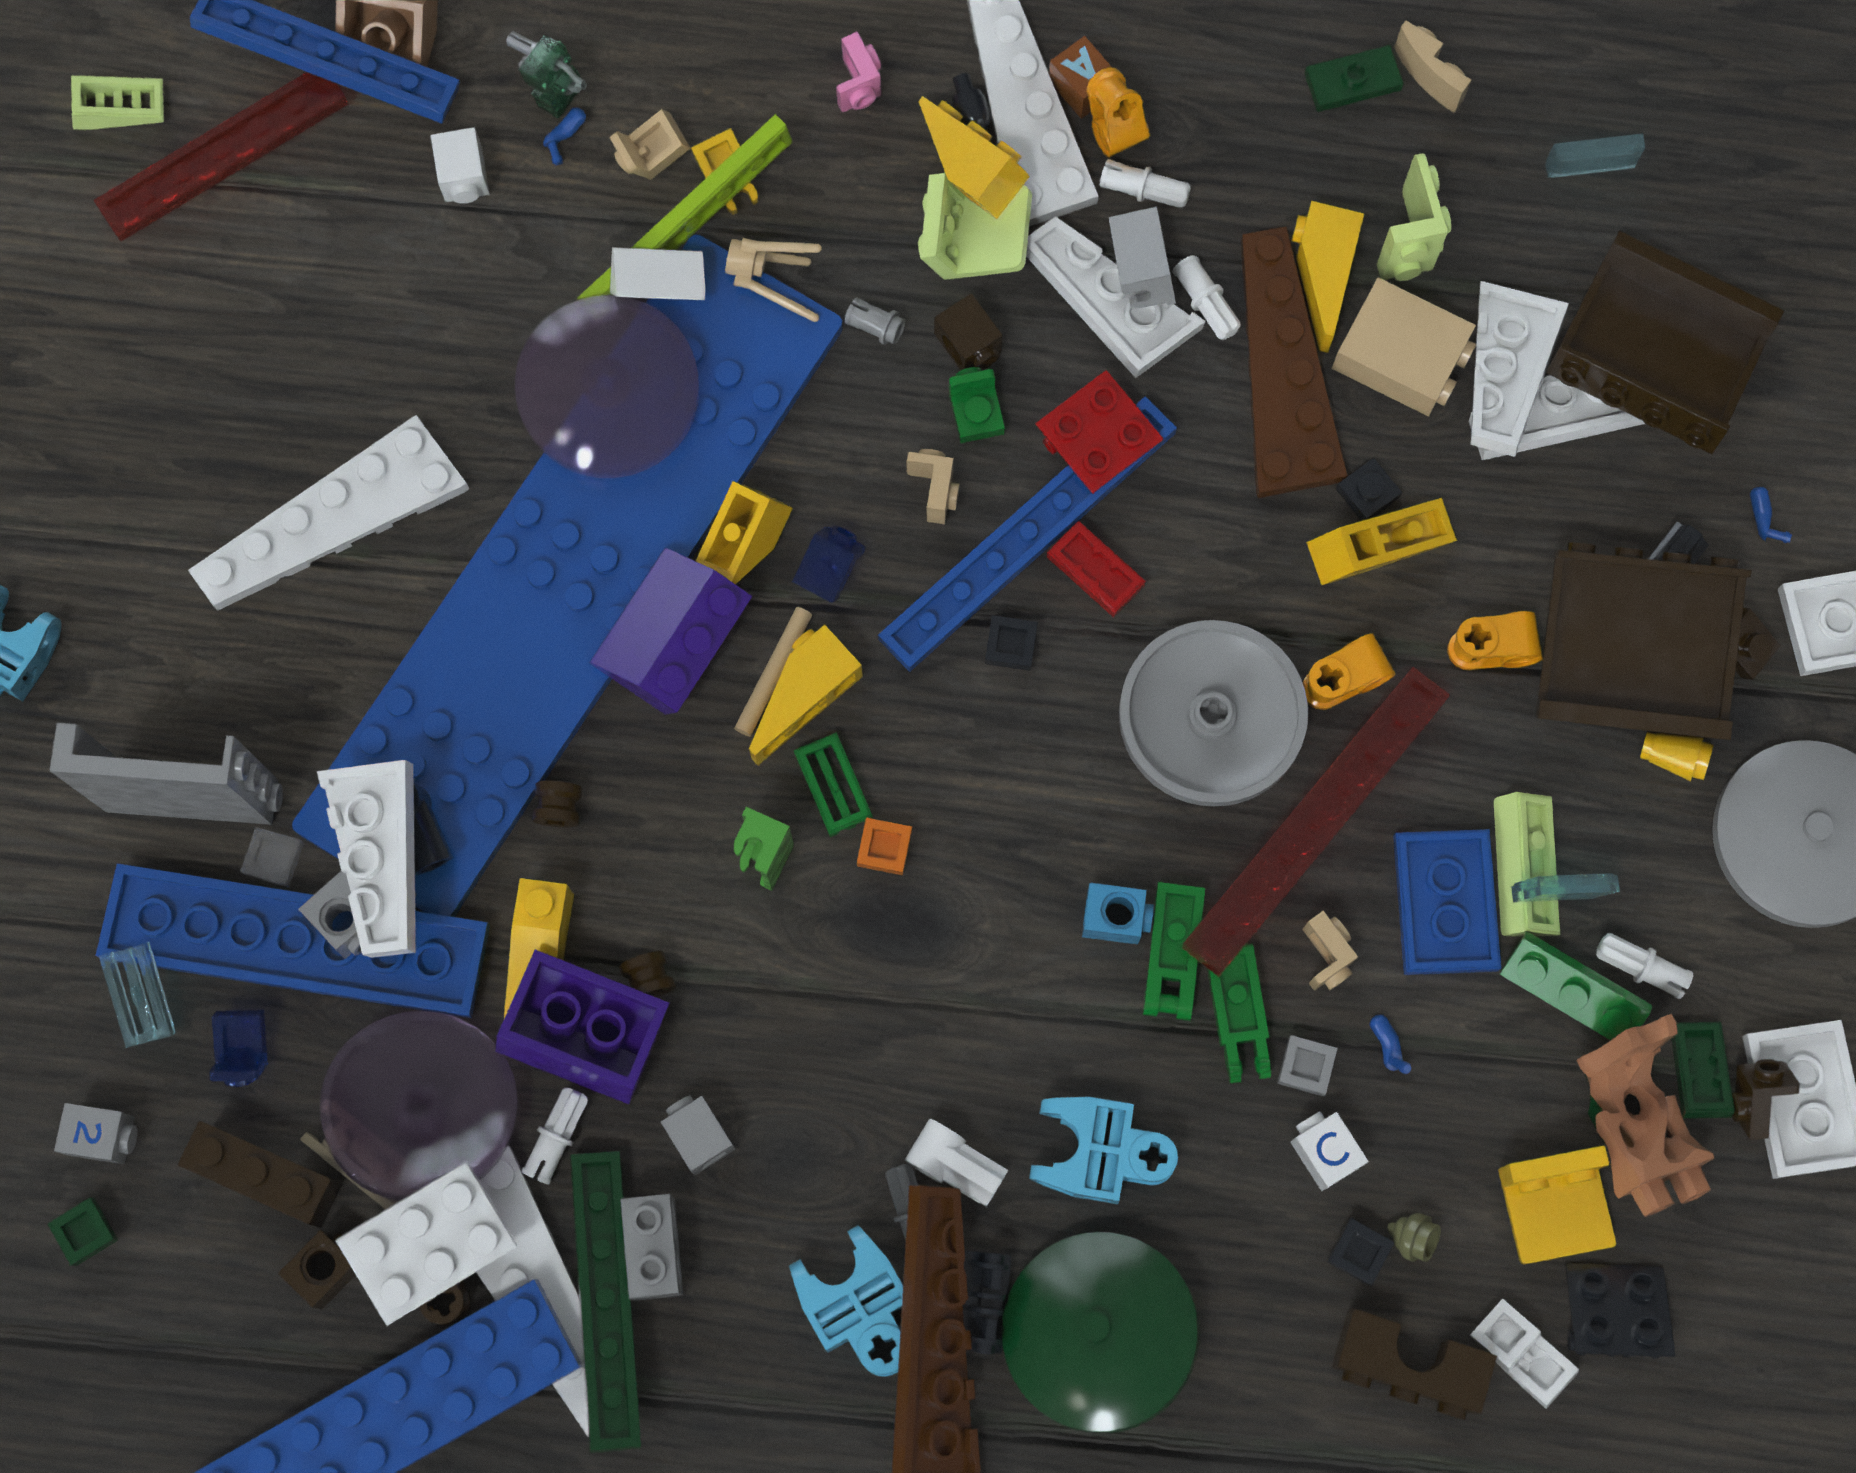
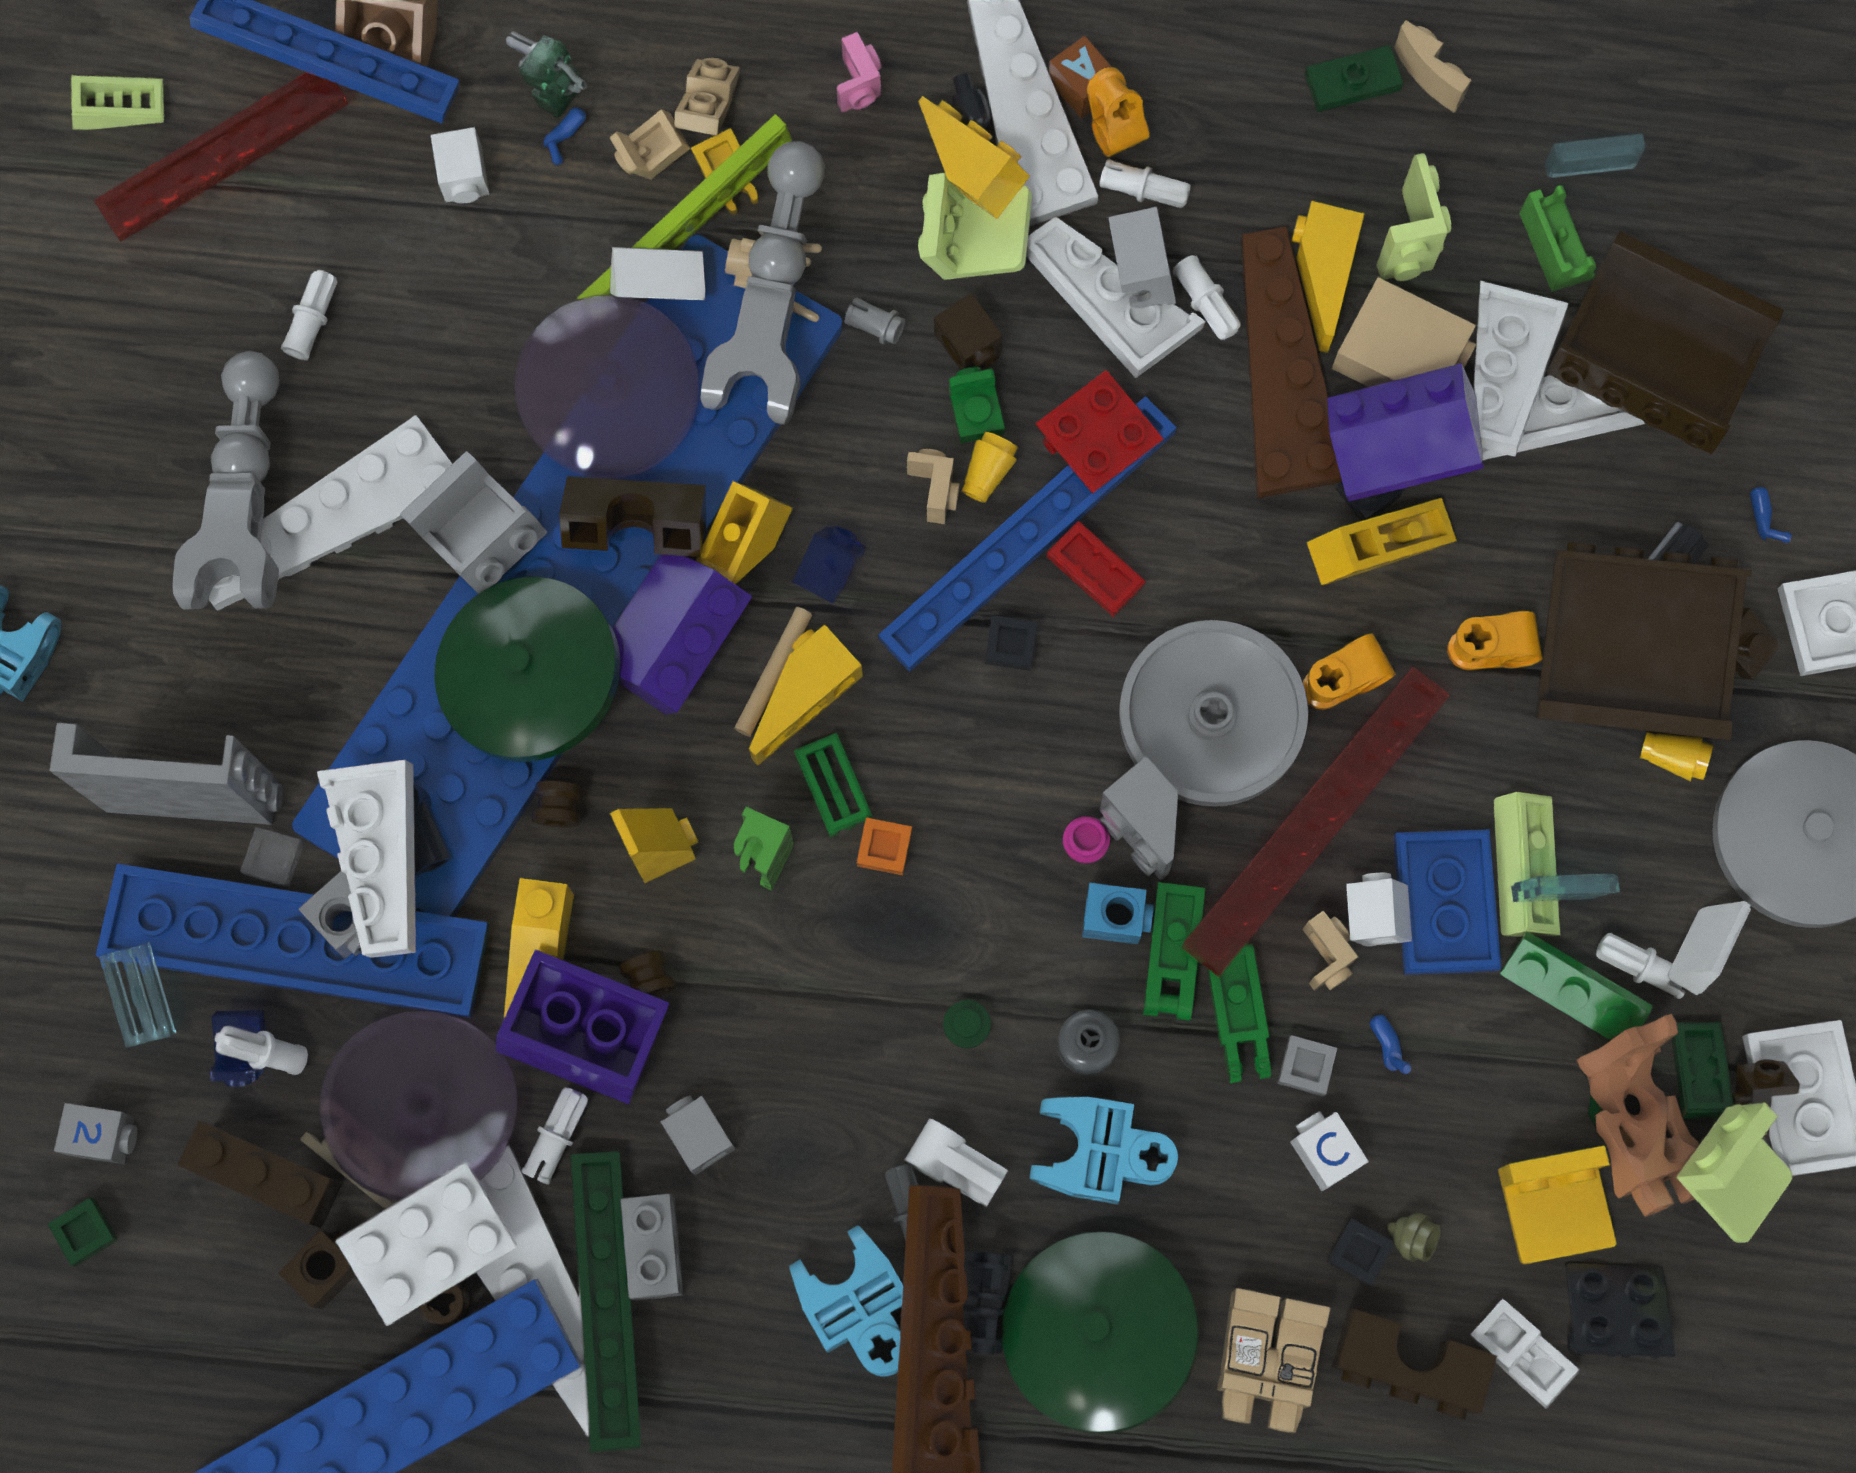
none -> light grey piece [173,351,280,610]
none -> white axle [214,1026,308,1075]
none -> white axle [281,270,337,360]
none -> light grey panel [400,451,548,594]
none -> dark green dish [434,577,620,762]
none -> dark brown arch [559,476,707,557]
none -> yellow slope [610,808,699,883]
none -> tan slope [674,58,740,136]
none -> light grey piece [700,141,825,425]
none -> dark green plate [943,1000,991,1049]
none -> yellow cone [961,432,1018,503]
none -> dark grey head [1057,1009,1121,1076]
none -> dark pink plate [1063,816,1110,864]
none -> light grey slope [1099,756,1178,881]
none -> tan hips [1217,1288,1330,1433]
none -> dark purple slope [1327,363,1484,501]
none -> white brick [1346,873,1412,946]
none -> bright green hinge [1519,185,1596,292]
none -> white slope [1668,901,1751,995]
none -> yellowish green bracket [1676,1103,1792,1243]

